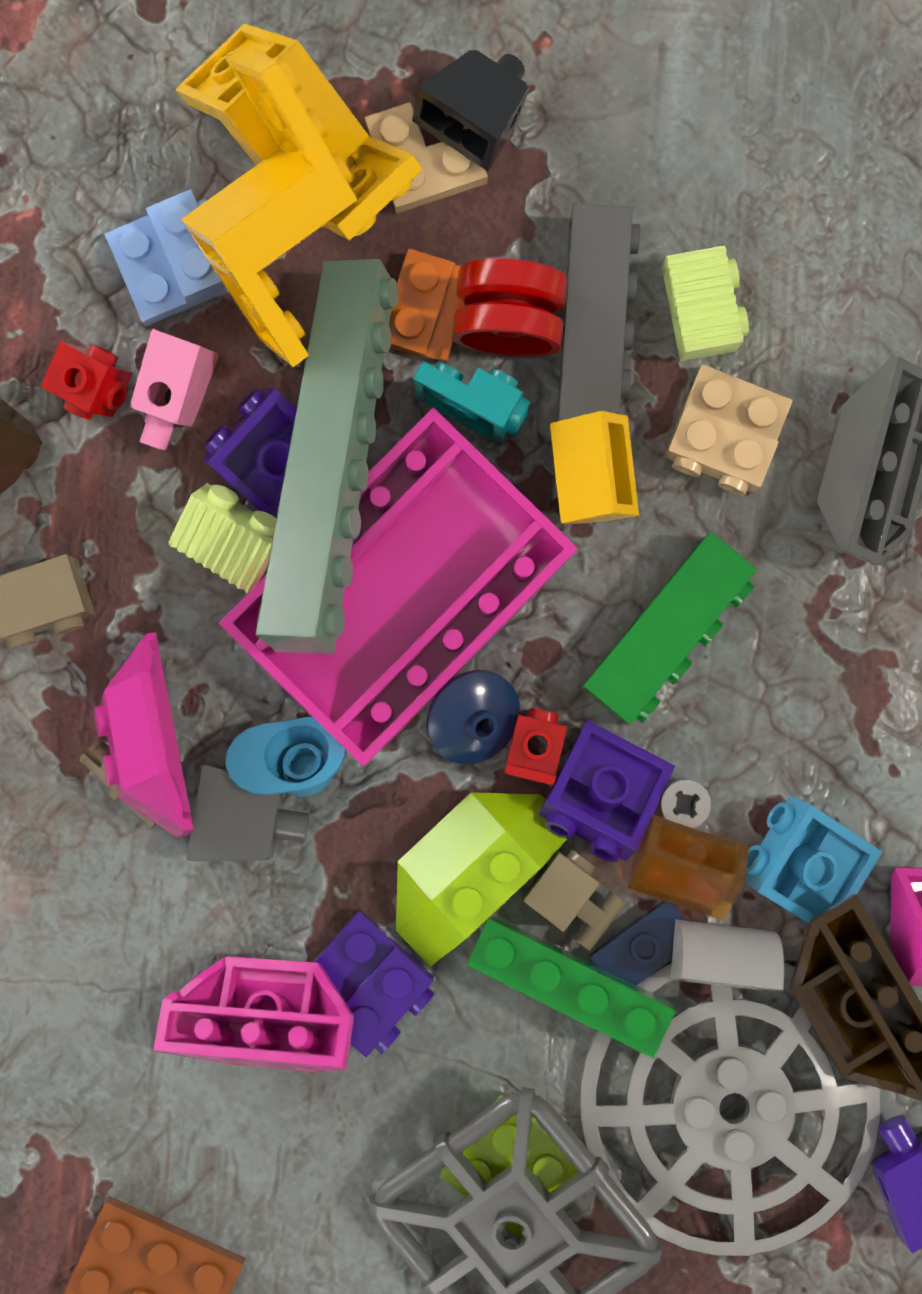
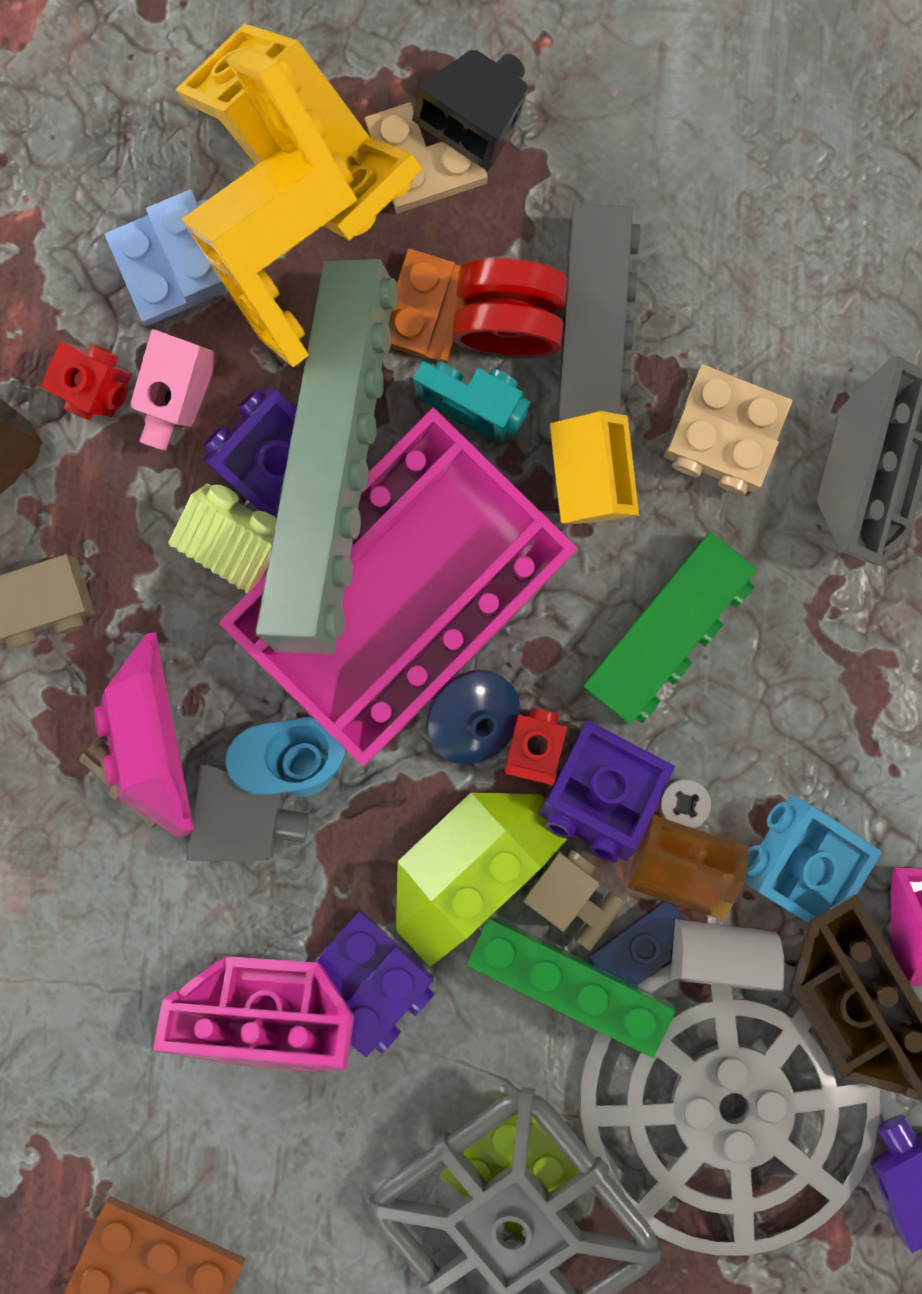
yellowish green brick [661,245,749,362] -> none

